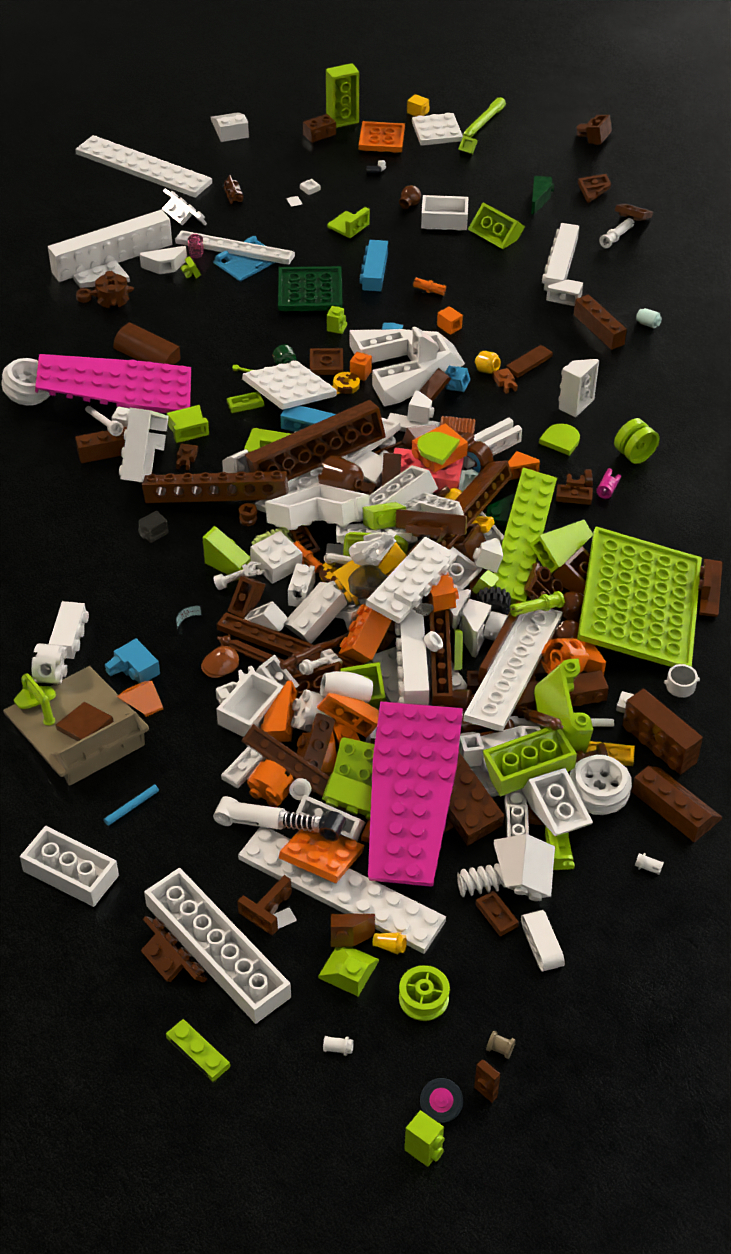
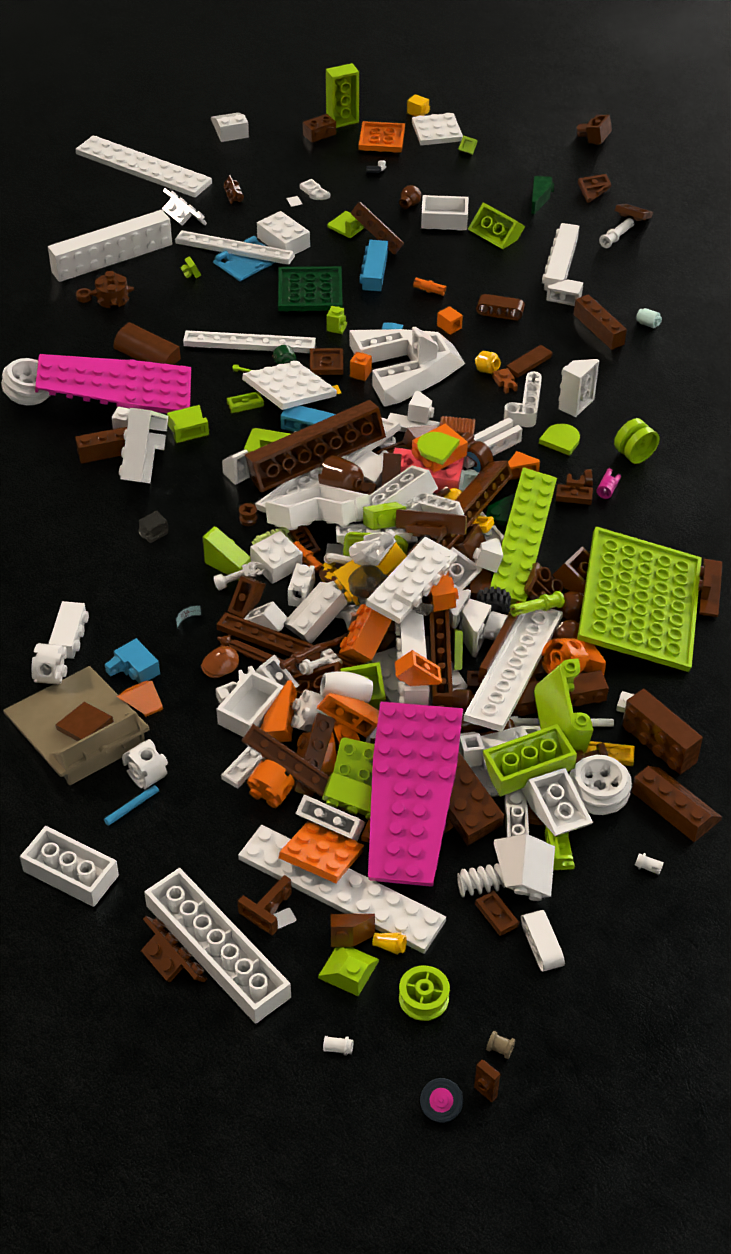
lime piece [14,673,56,726] -> none
white wing [73,261,130,288] -> none
white piece [85,406,123,436] -> none
white slope [139,246,187,274] -> none
reddish brown brick [142,470,289,503] -> none
lime plate [166,1019,230,1082] -> none
reddish brown plate [176,444,198,470] -> none
clear pink brick [188,234,204,258] -> none
piece [213,797,346,841] -> none
white tile [289,778,311,800] -> none
piece [333,372,360,394] -> none
lime brick [405,1110,445,1167] -> none
reddish brown tile [419,368,451,402] -> none
white tile [424,631,443,652] -> none
dark azure brick [444,365,470,392] -> none
lime piece [463,97,507,138] -> none
lime slope [472,570,499,594] -> none
reddish brown wheel [522,709,564,730] -> none
lime slope [530,520,593,575] -> none
piece [664,664,700,697] -> none
none -> white brick [122,739,168,789]
none -> white plate [183,331,316,353]
none -> white brick [257,211,310,254]
none -> white tile [309,187,330,200]
none -> reddish brown bracket [351,202,404,255]
none -> orange slope [395,650,442,686]
none -> reddish brown beam [476,294,525,320]
none -> white beam [504,372,542,427]

